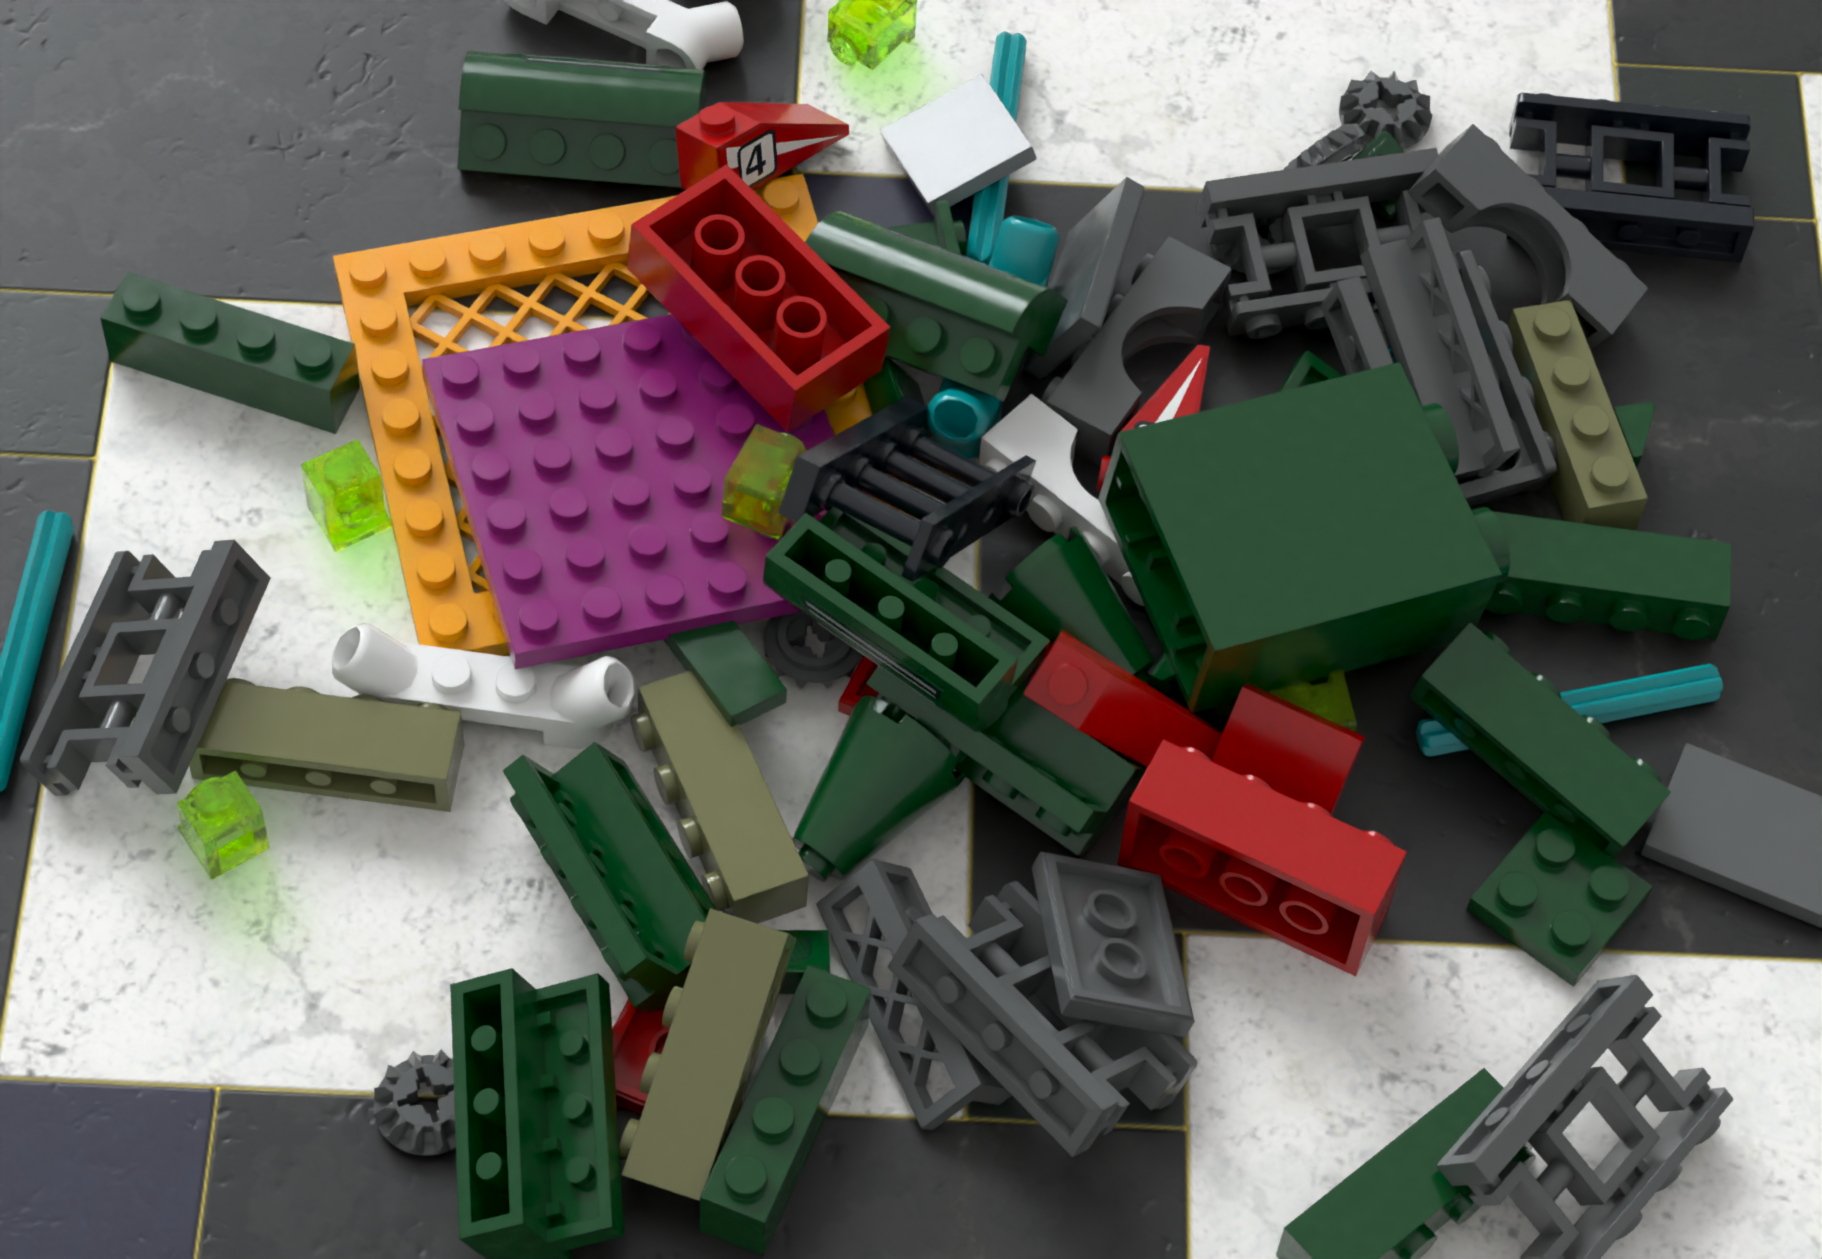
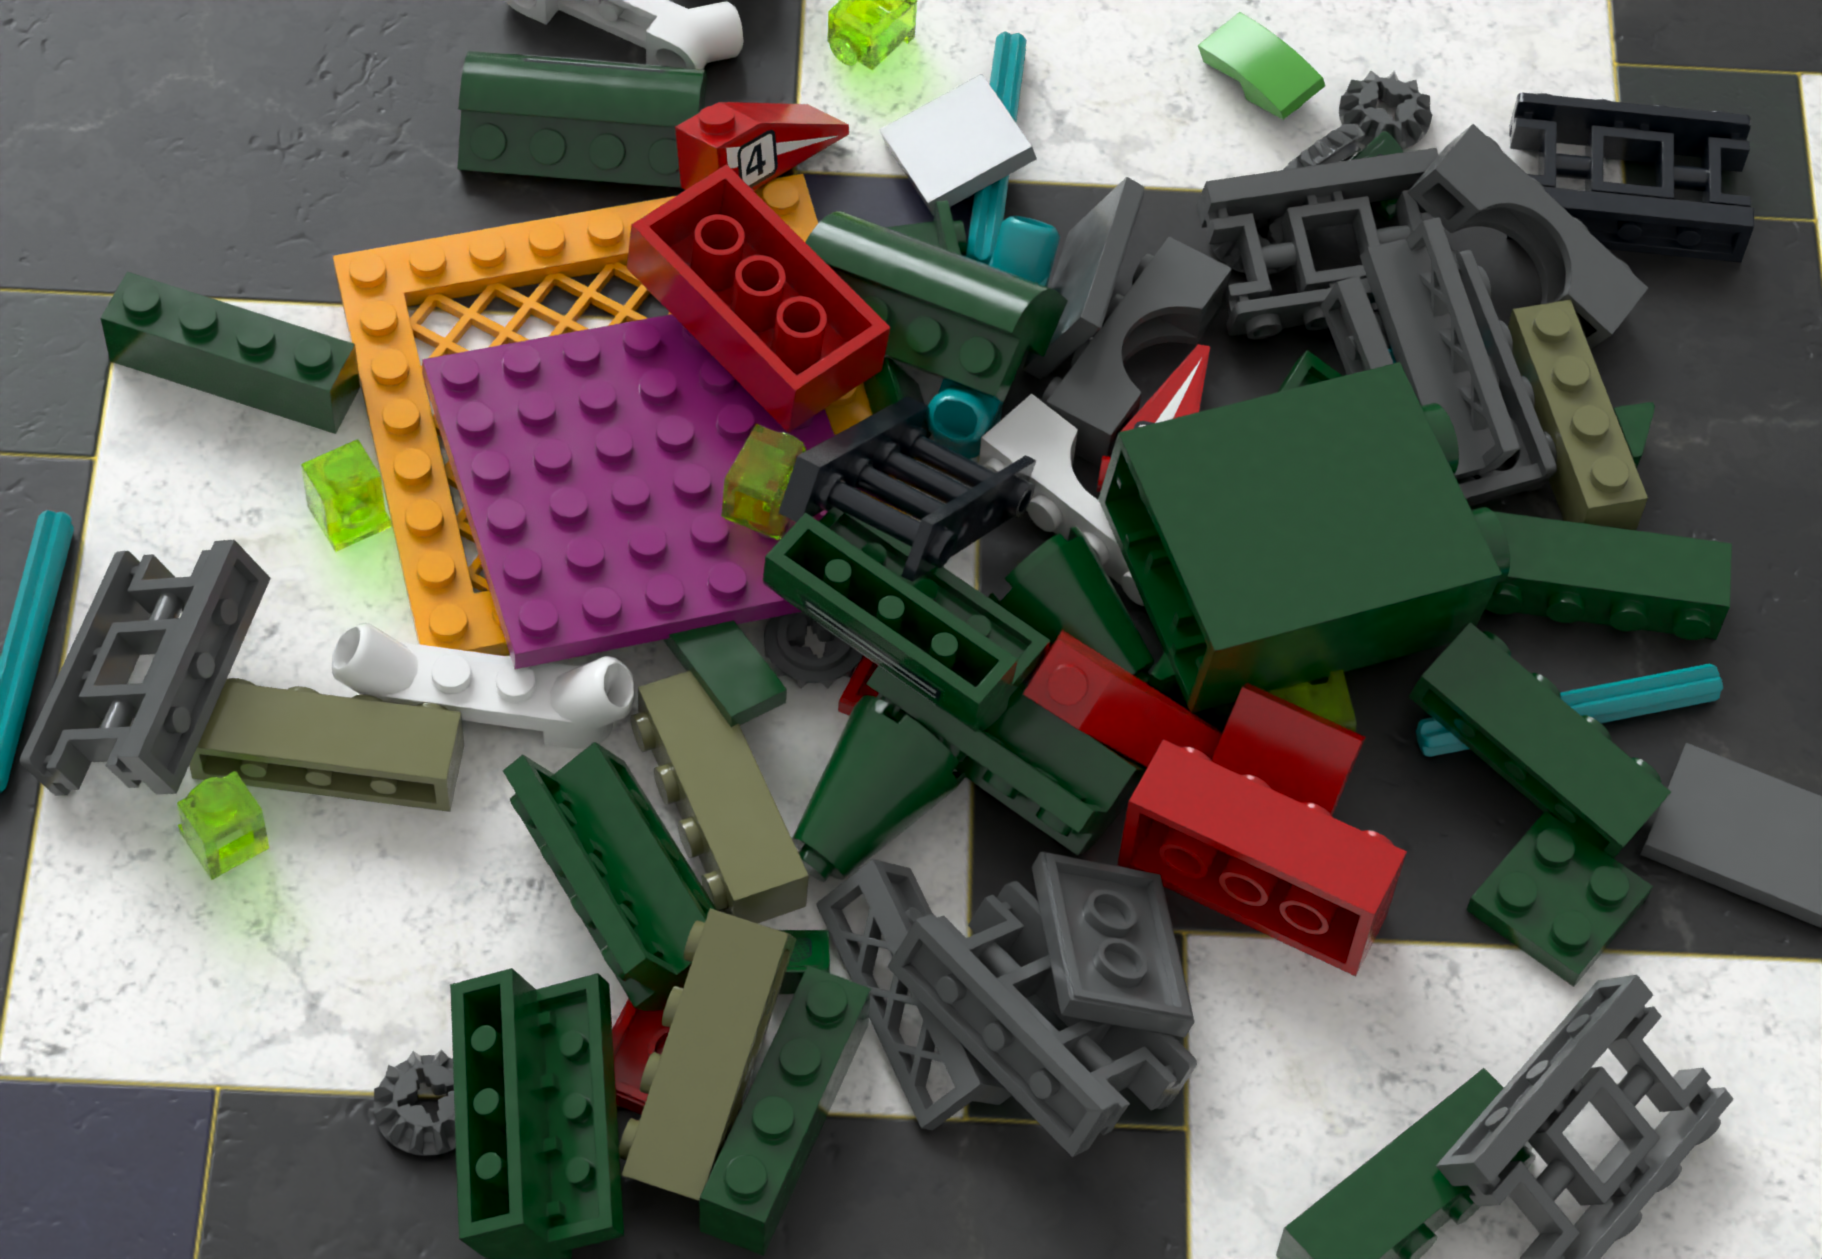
none -> bright green slope [1198,12,1326,120]

